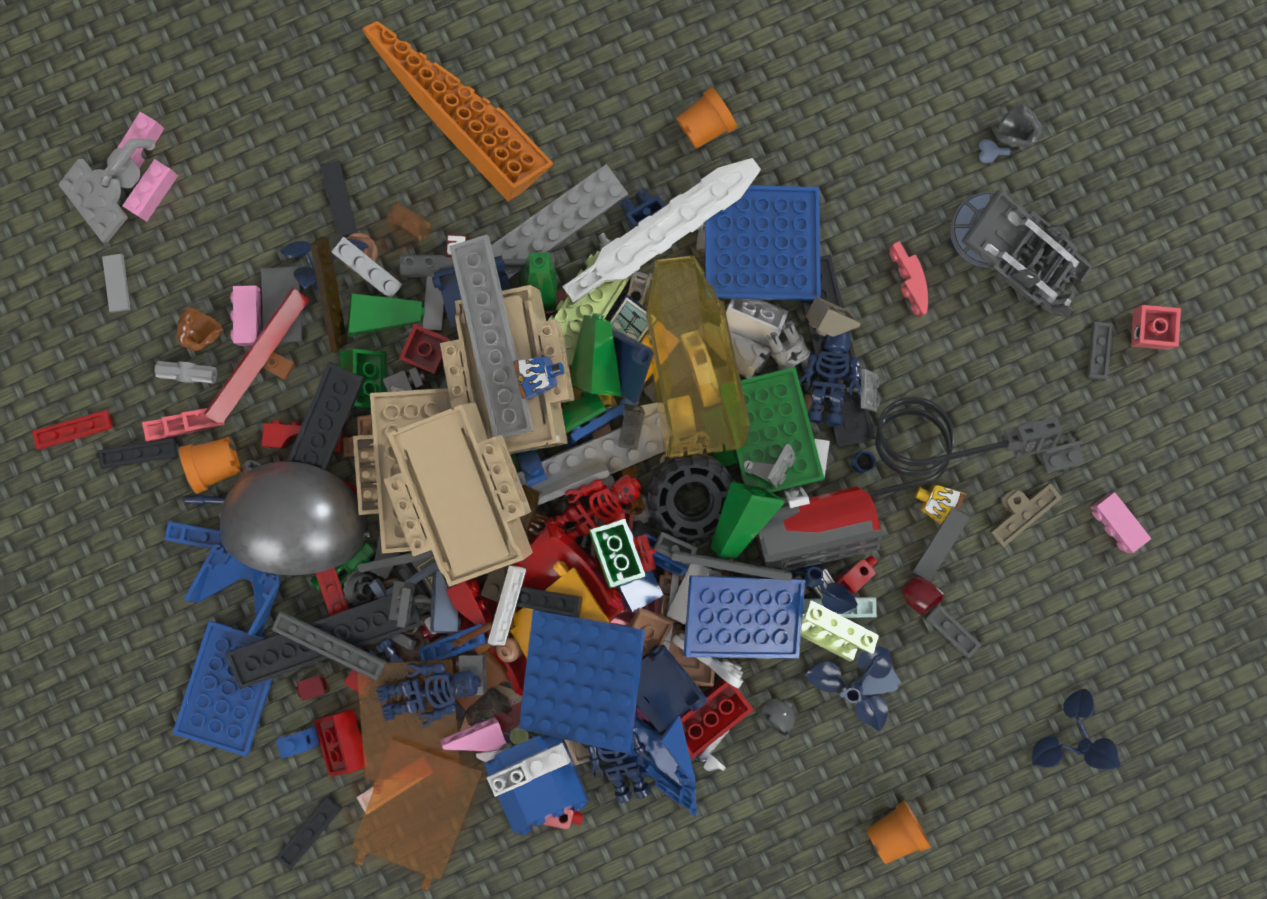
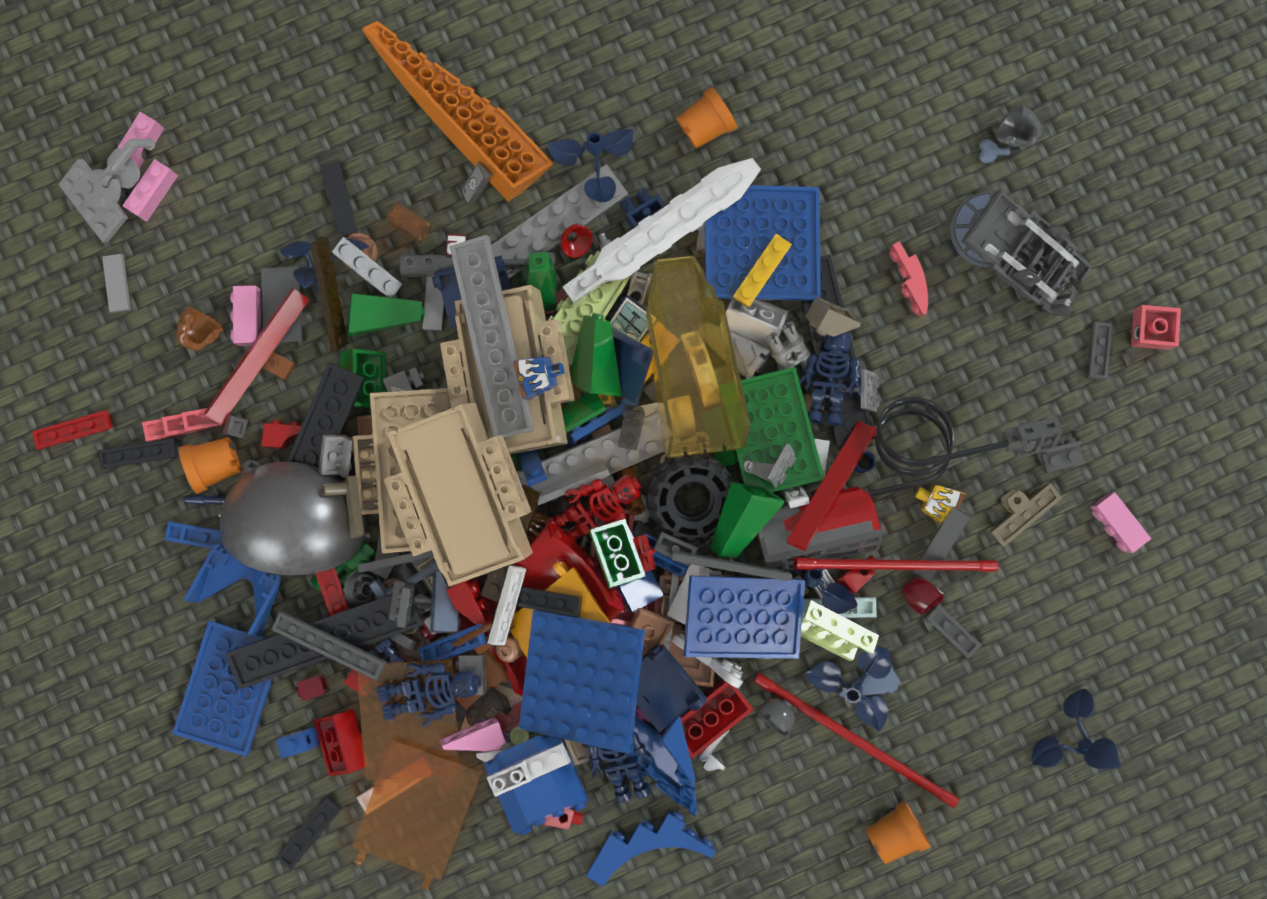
light grey piece [154,361,217,384] -> none
red brick [399,324,451,377] -> none
none -> flat silver plate [223,415,248,438]
none -> light grey bracket [319,435,354,478]
none -> dark tan piece [322,476,364,539]
none -> slope [461,162,493,205]
none -> dark blue plant [548,129,633,203]
none -> red piece [559,224,593,258]
none -> blue arch [586,810,716,886]
none -> yellow plate [733,234,792,308]
none -> red piece [753,672,959,808]
none -> red tile [787,421,876,551]
none -> red piece [793,557,999,572]

